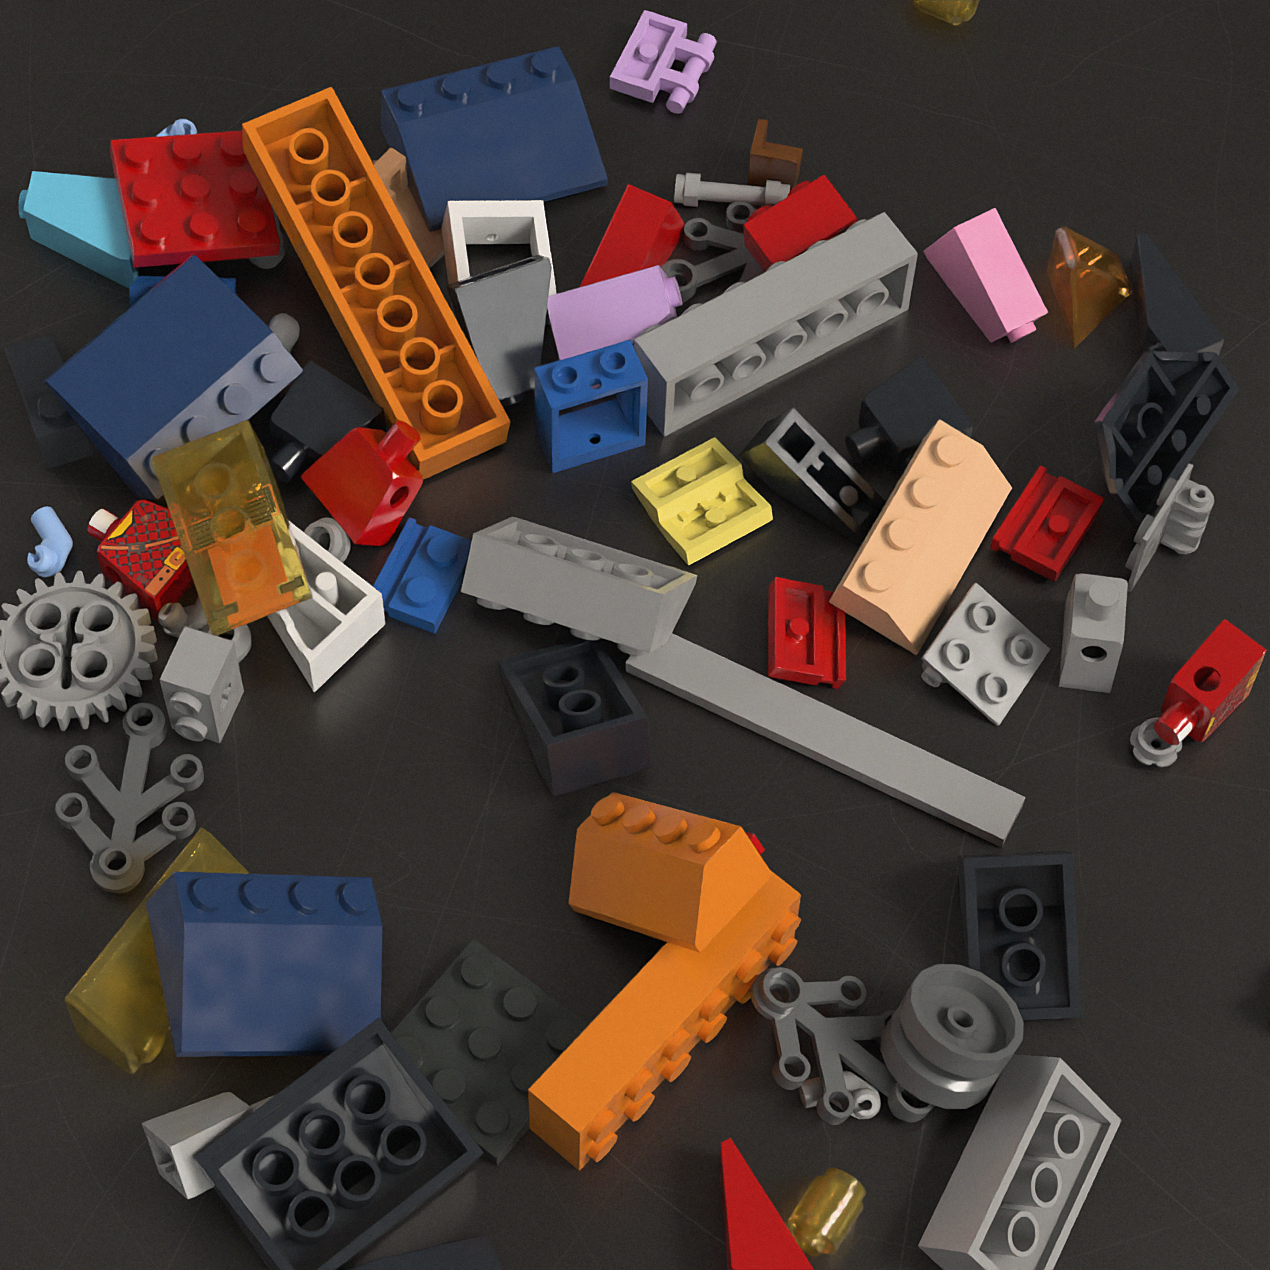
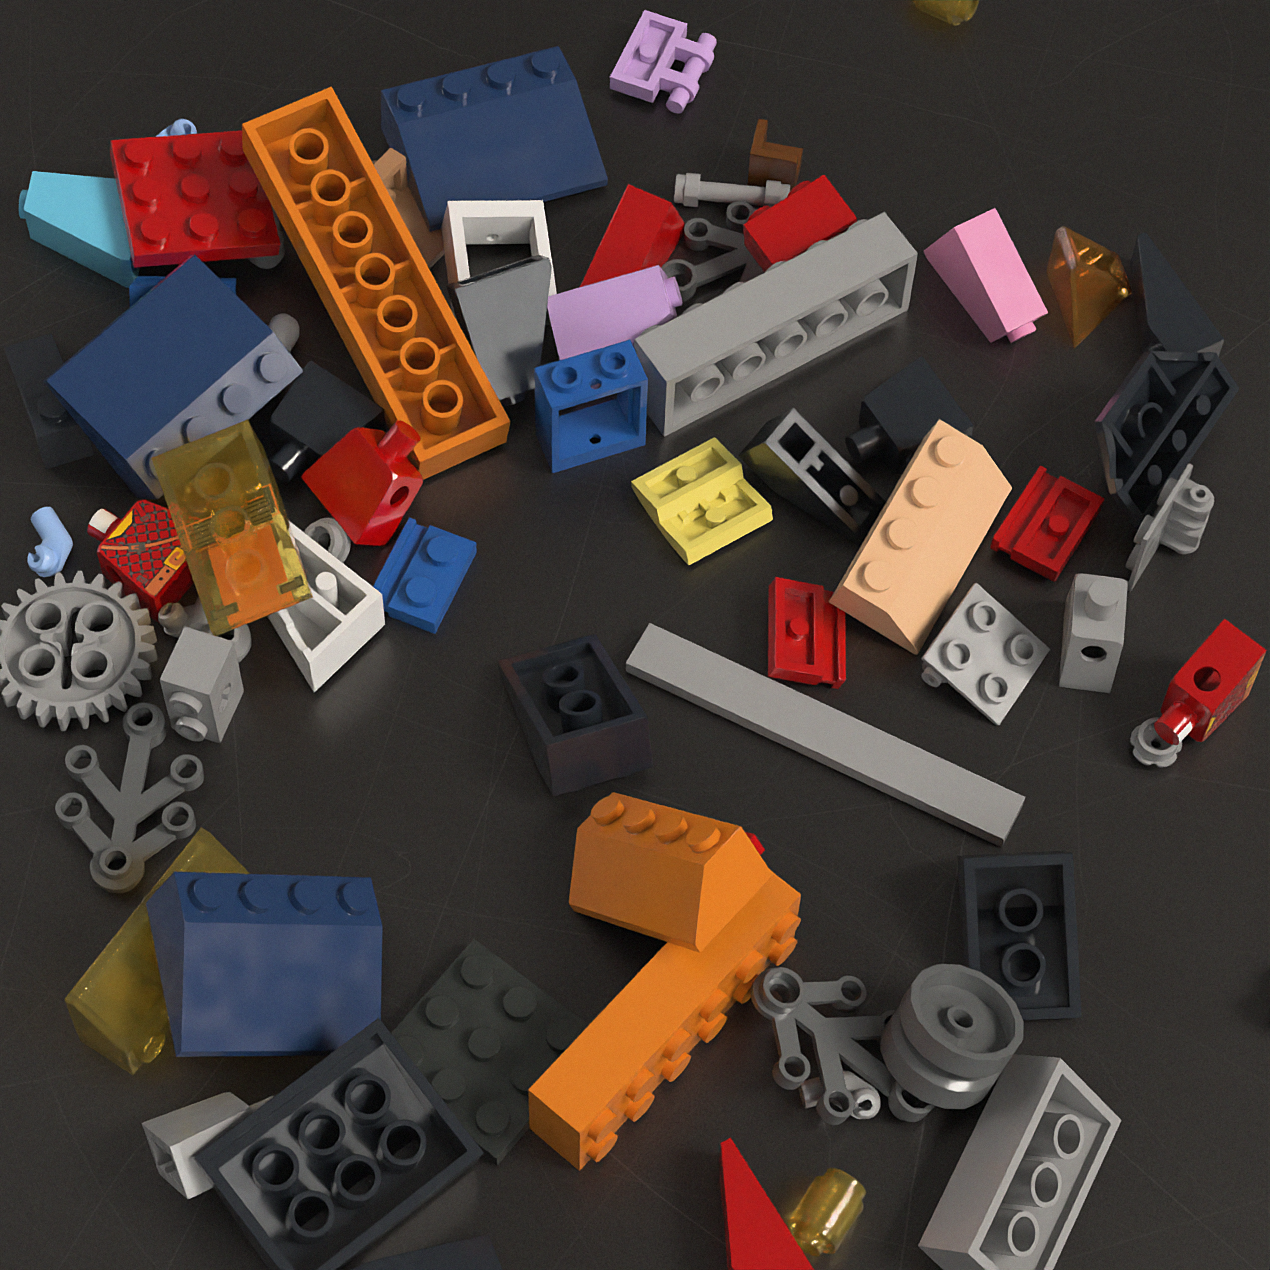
light grey slope [461,516,698,656] -> none

